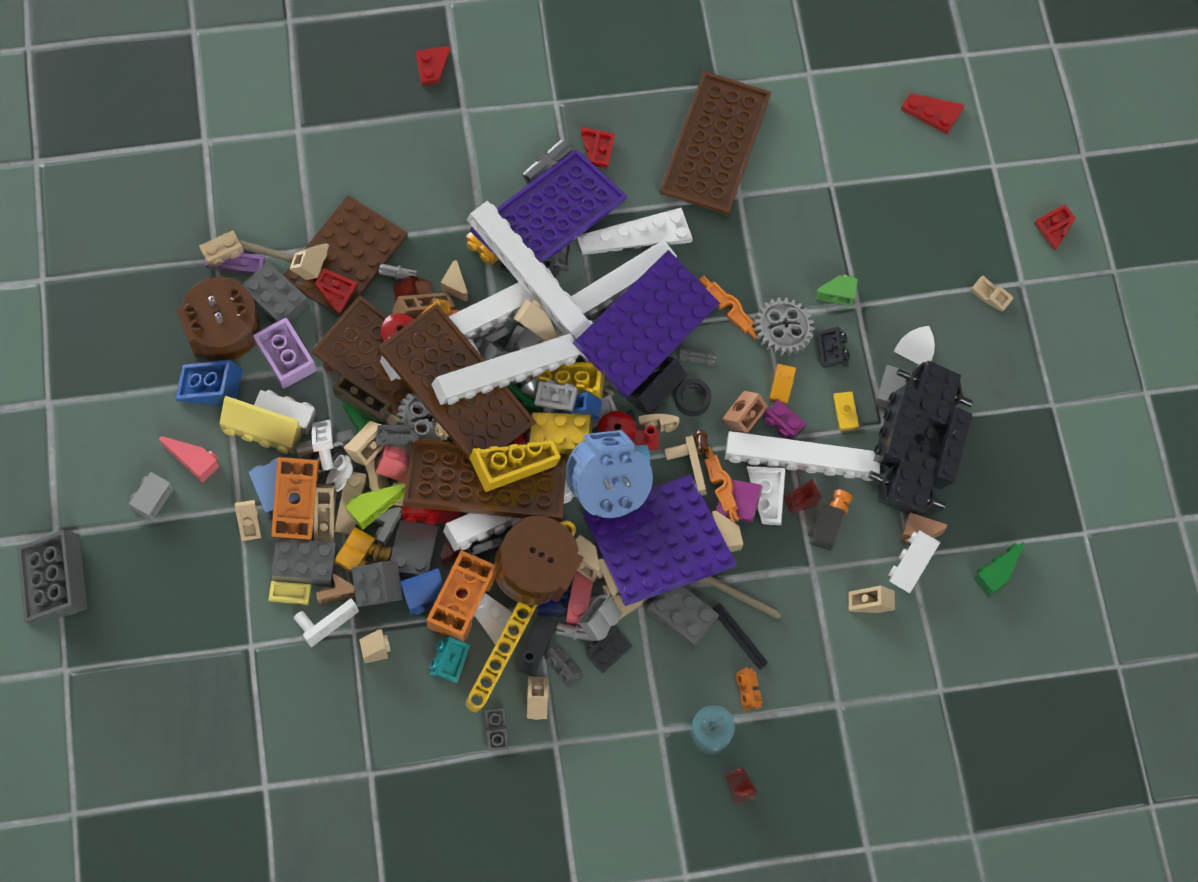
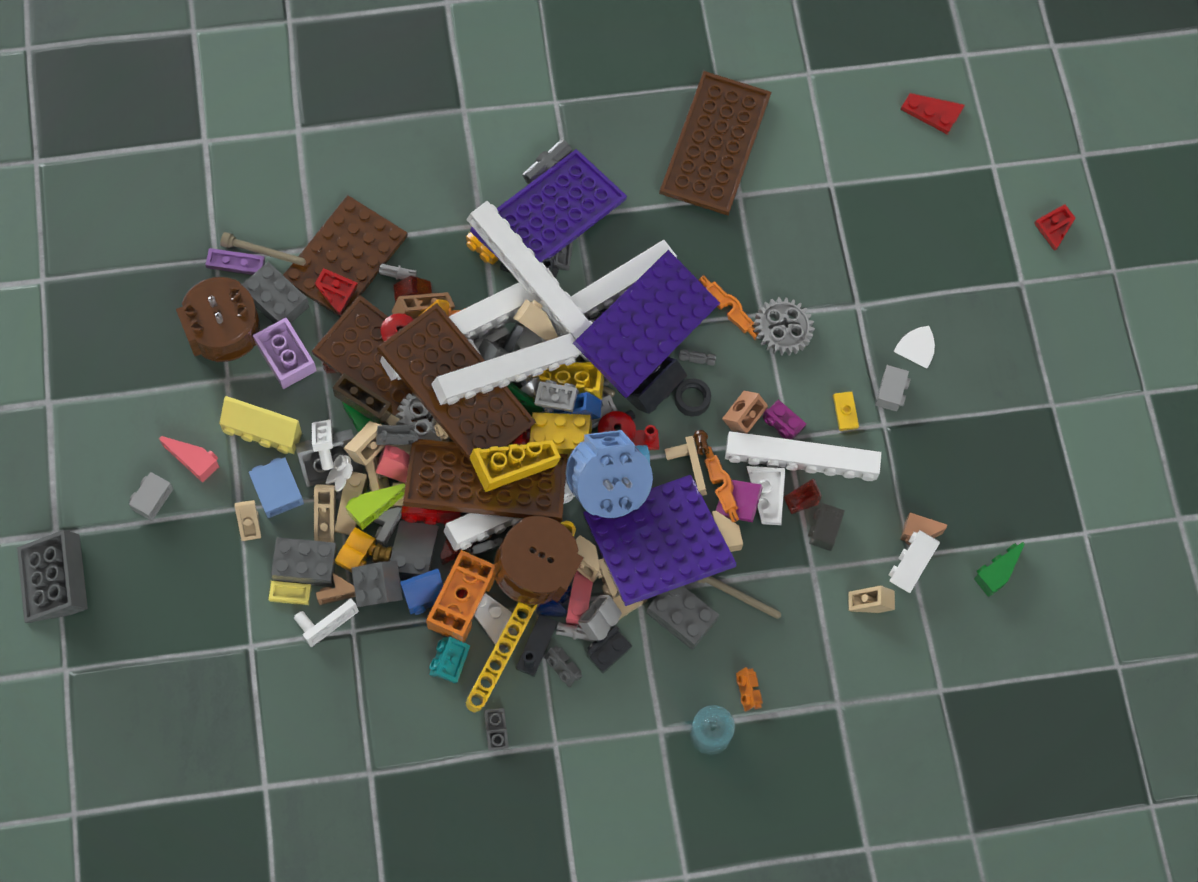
blue slope [175,360,243,406] -> none
tan bracket [199,230,244,267] -> none
white brick [254,390,316,435] -> none
orange plate [271,457,319,540] -> none
tan slope [290,243,329,280] -> none
tan slope [360,629,391,663] -> none
red wing [416,46,450,85] -> none
tan slope [441,260,468,301] -> none
tan slope [527,676,548,720] -> none
white wing [576,208,693,255] -> none
red wing [580,127,615,168] -> none
tan slope [637,414,679,432] -> none
black axle [712,603,768,670] -> none
clear red slope [725,768,757,804] -> none
light orange slope [769,363,796,404] -> none
bright green slope [815,275,858,306] -> none
black bracket [817,326,850,368] -> none
orange wheel [829,490,853,516] -> none
black piece [868,360,973,516] -> none
tan slope [970,276,1014,312] -> none

